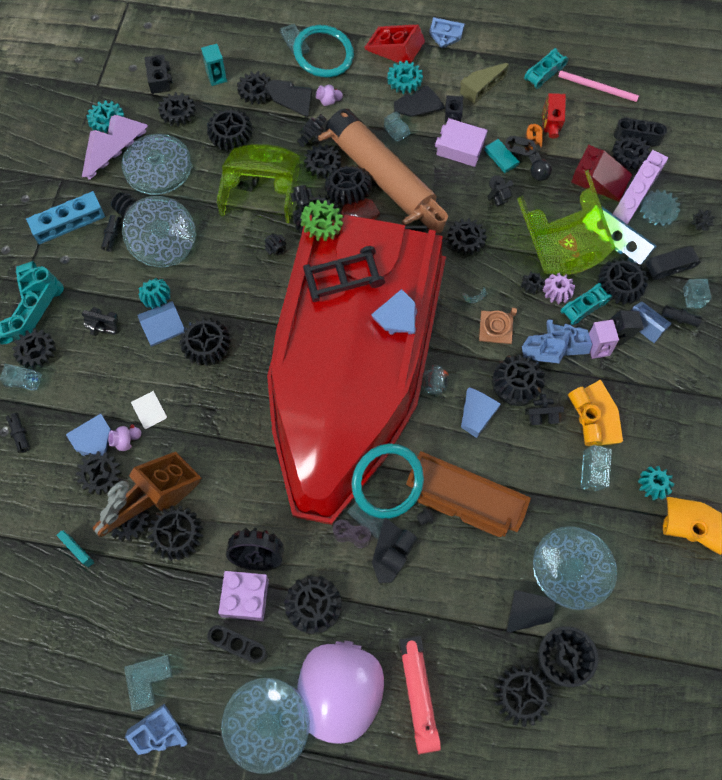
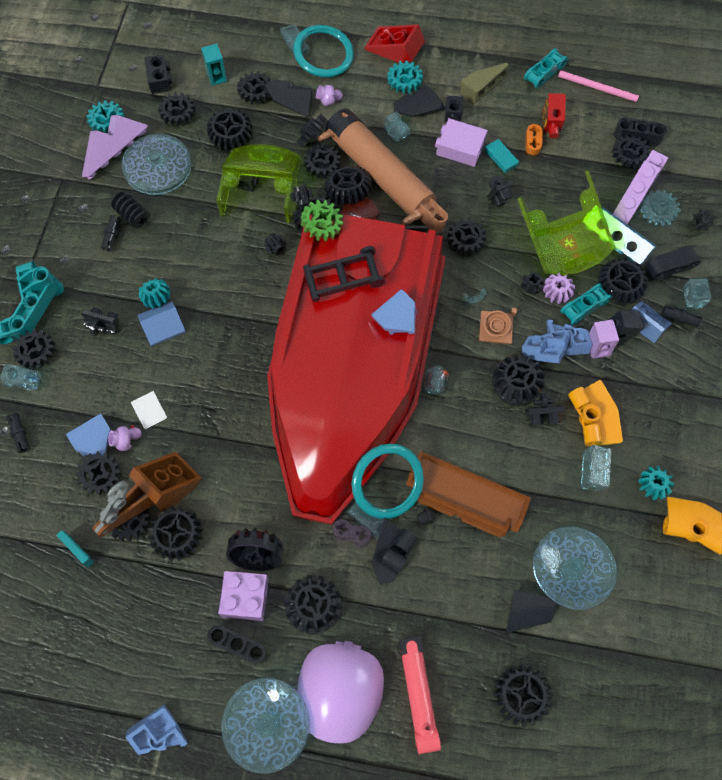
dark azure brick [26,192,105,244] -> none
clear light blue dish [122,196,196,267] -> none
clear light blue plate [124,655,173,712] -> none
black gear [179,317,231,366] -> none
medium blue slope [429,18,464,48] -> none
medium blue slope [461,387,501,438] -> none
black beam [505,136,552,181] -> none
black gear [537,626,598,688] -> none
dark red slope [571,144,632,202] -> none

